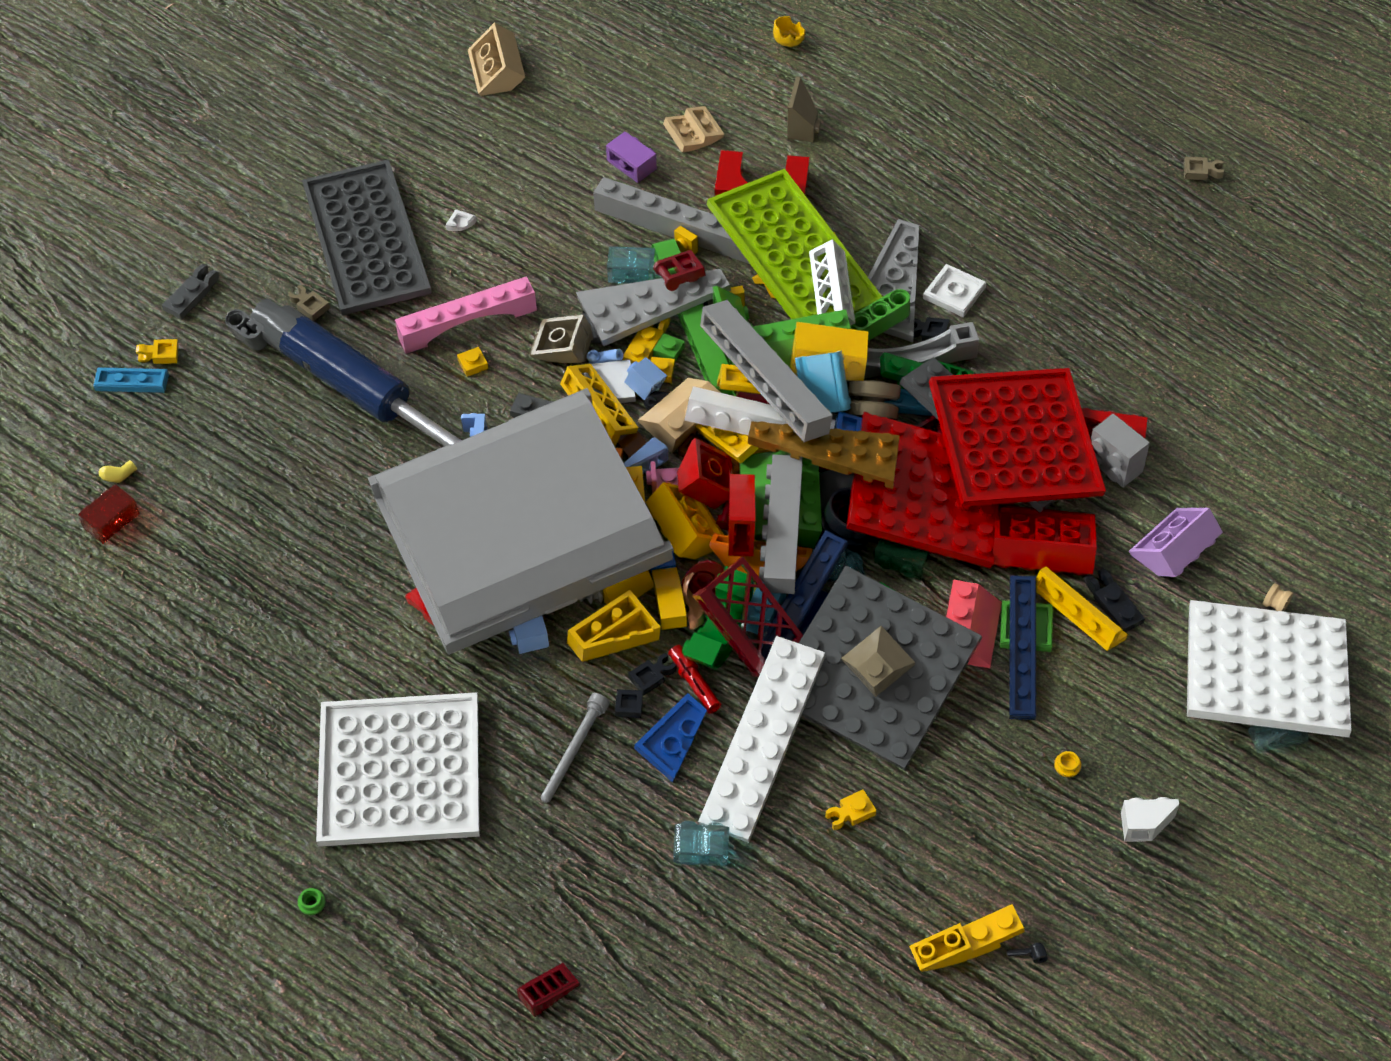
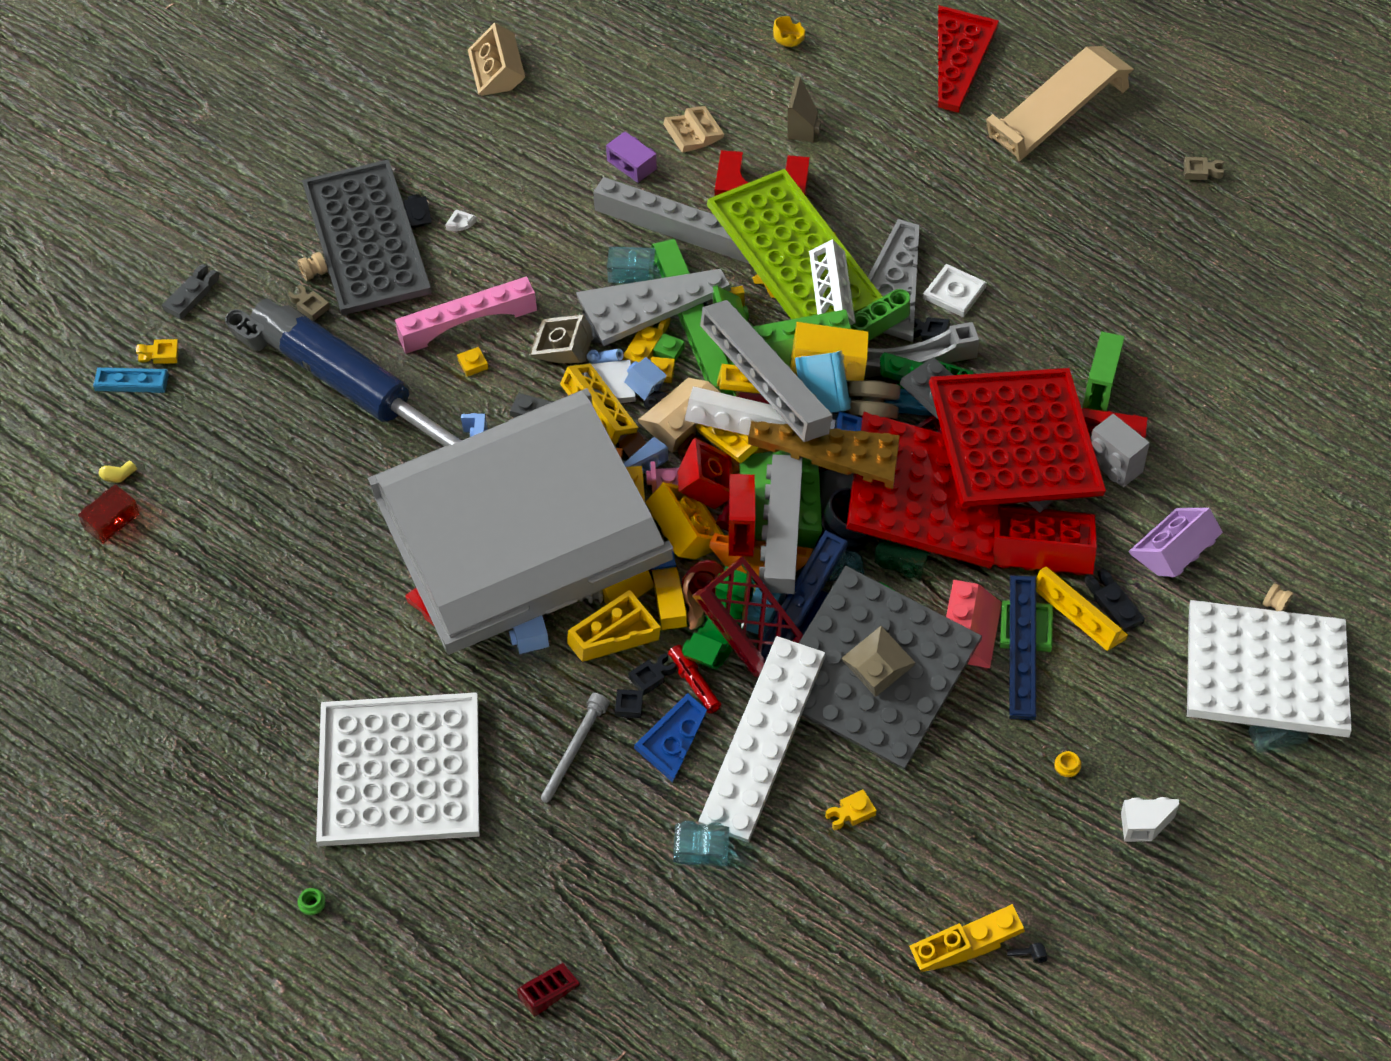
dark red plate [653,250,706,291] -> none
yellow plate [674,225,698,254] -> none
none -> tan wheel [297,252,328,281]
none -> black bracket [404,194,432,228]
none -> red wing [938,5,999,113]
none -> tan panel [986,46,1134,161]
none -> bright green slope [1082,331,1125,412]

